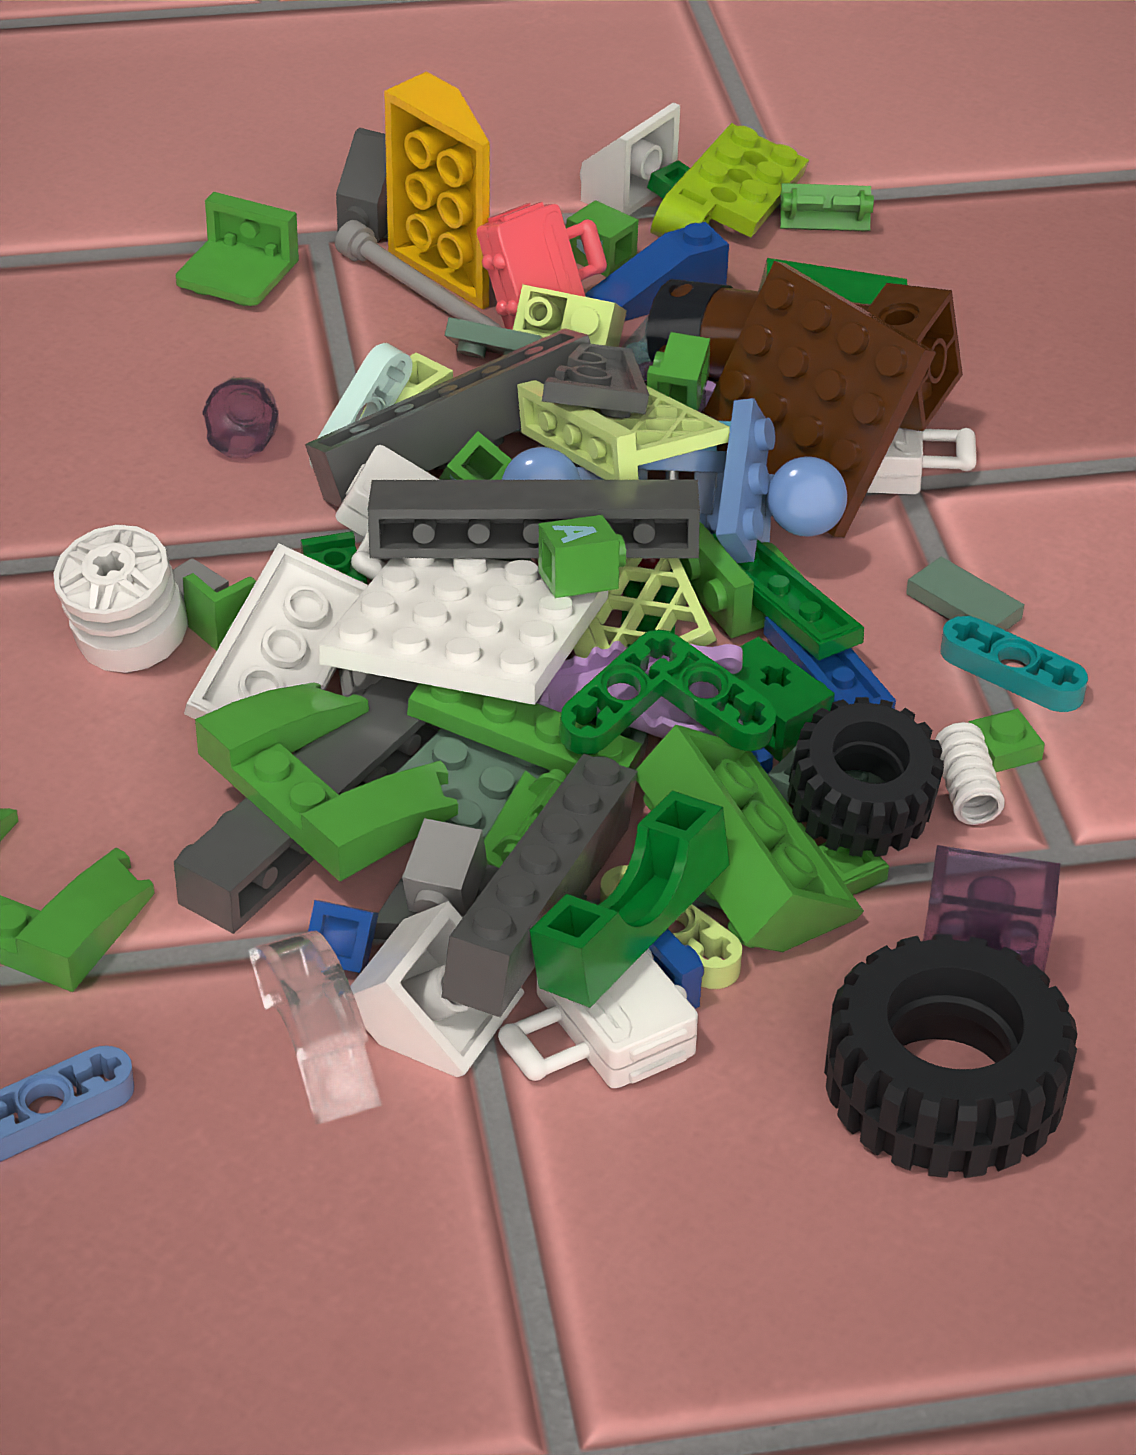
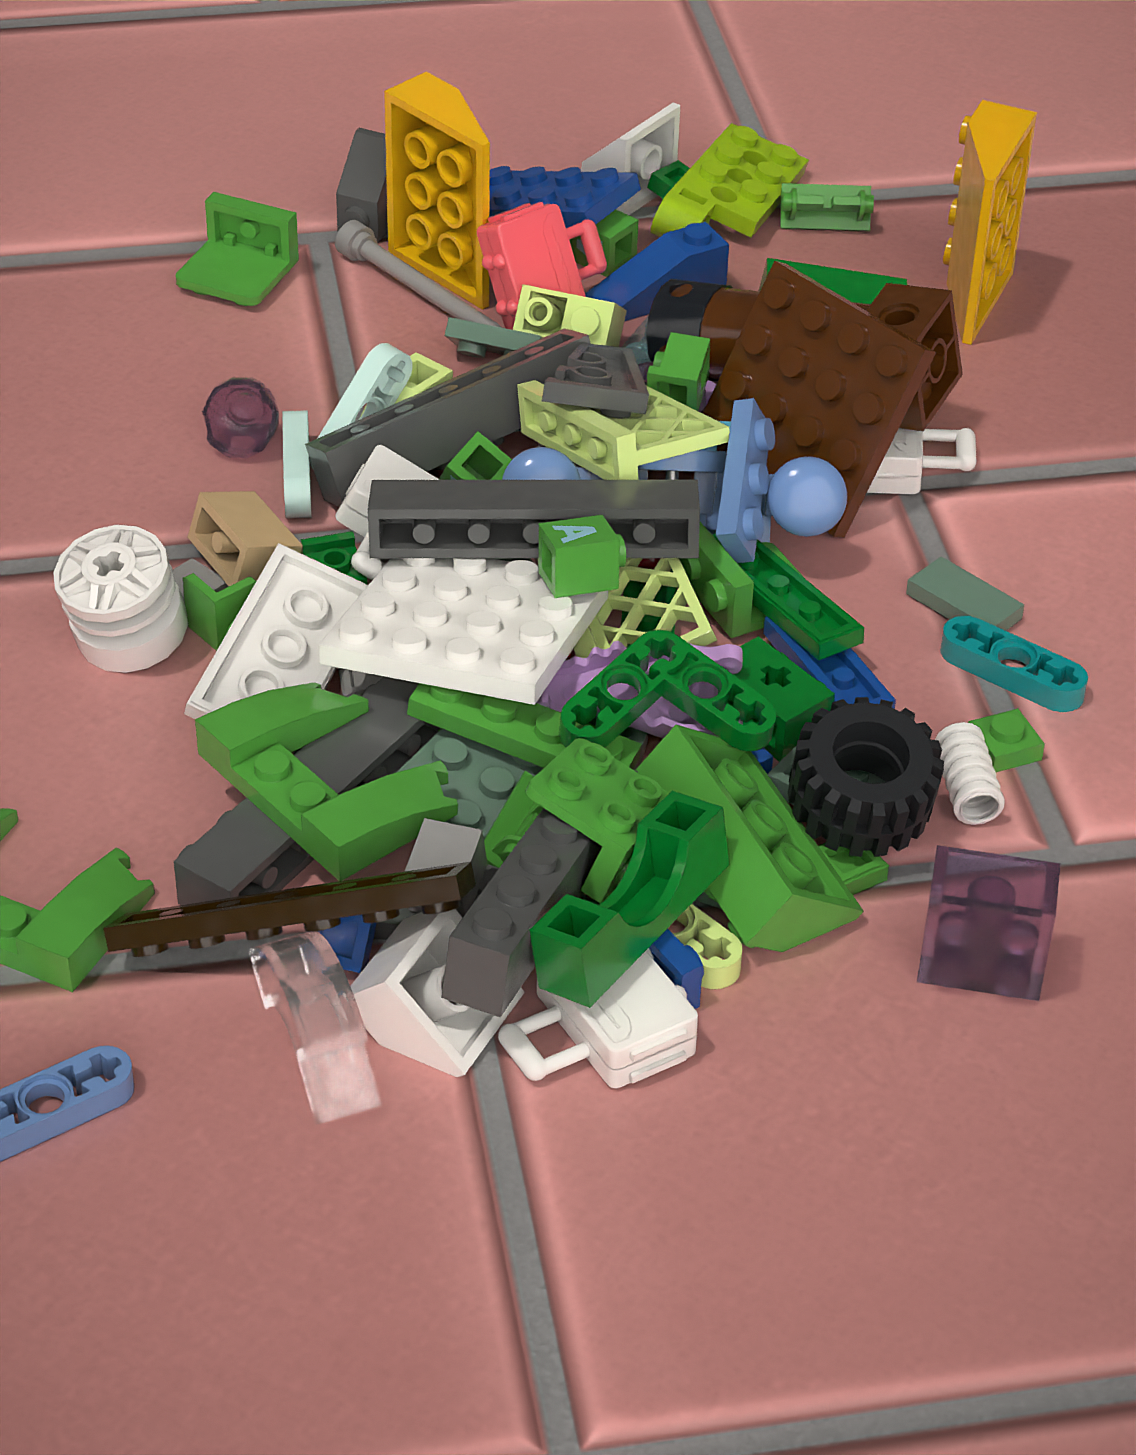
black tyre [824,934,1078,1178] -> none
none -> dark brown plate [103,861,476,957]
none -> tan brick [187,491,303,586]
none -> light aqua beam [282,410,312,518]
none -> blue plate [489,166,641,228]
none -> bright green bracket [526,738,669,903]
none -> yellow slope [943,100,1037,345]

